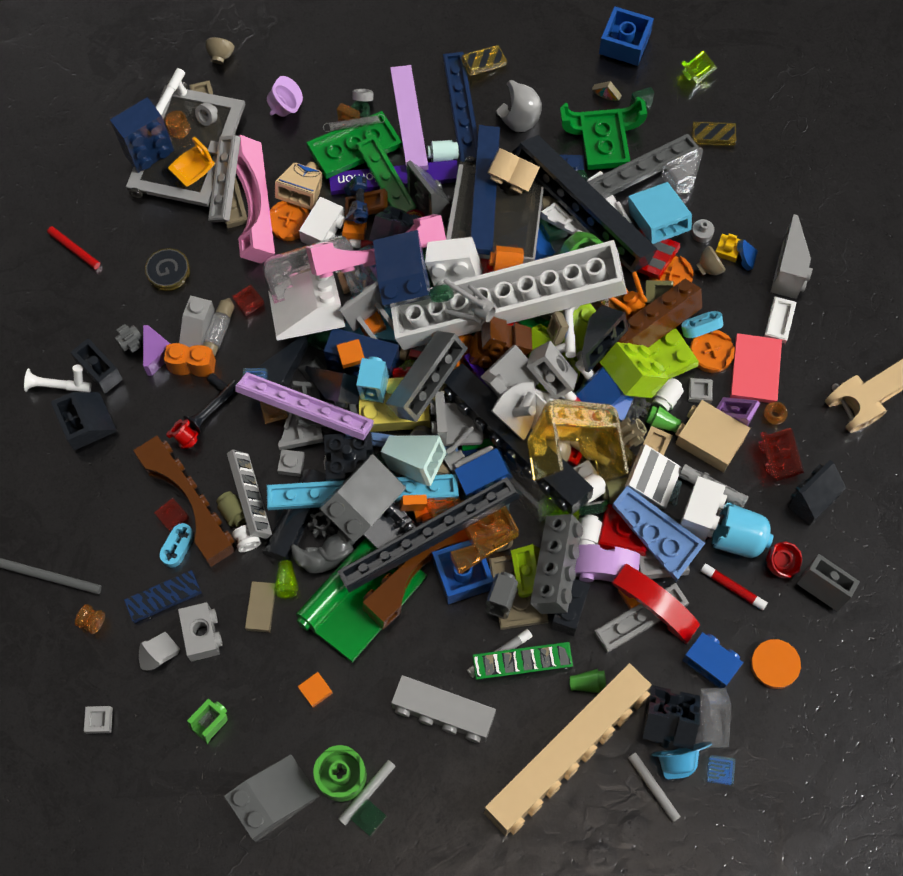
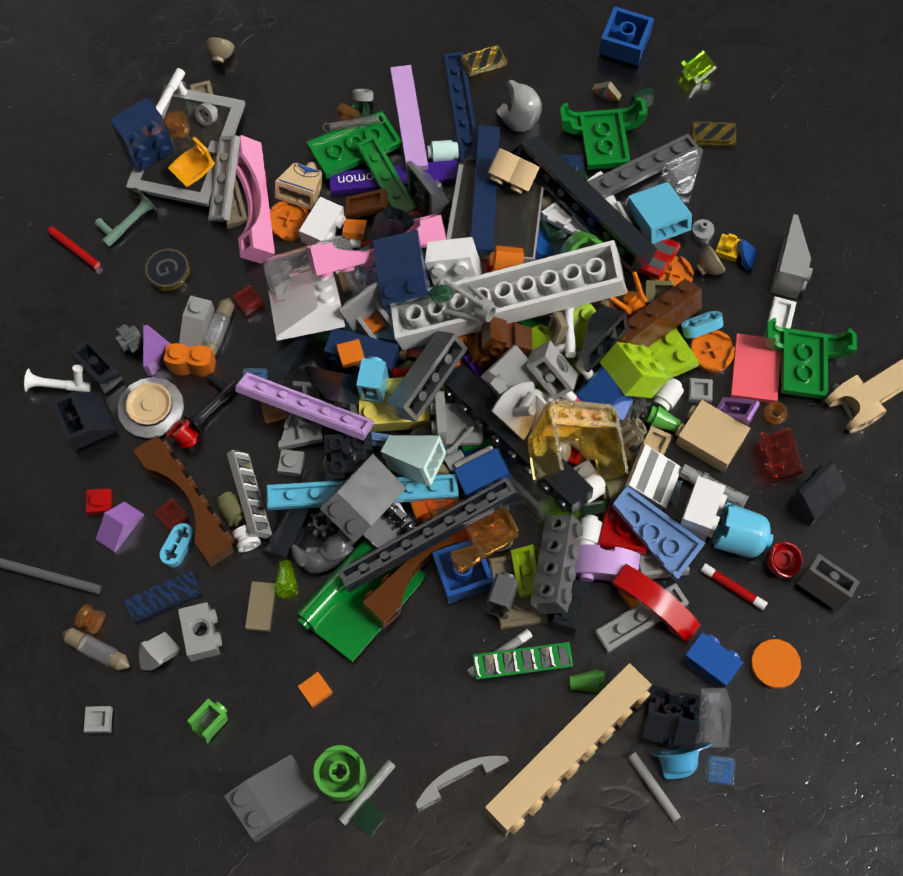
lavender piece [267,76,303,117] -> none
dark blue piece [344,176,368,224] -> none
light grey brick [391,675,496,743] -> none
orange tile [399,495,427,511] -> none
none -> piece [62,628,130,671]
none -> red plate [86,488,112,515]
none -> sand green piece [94,194,157,247]
none -> medium lavender slope [96,502,144,553]
none -> piece [118,377,184,439]
none -> light grey slope [416,756,509,812]
none -> green piece [765,318,857,399]

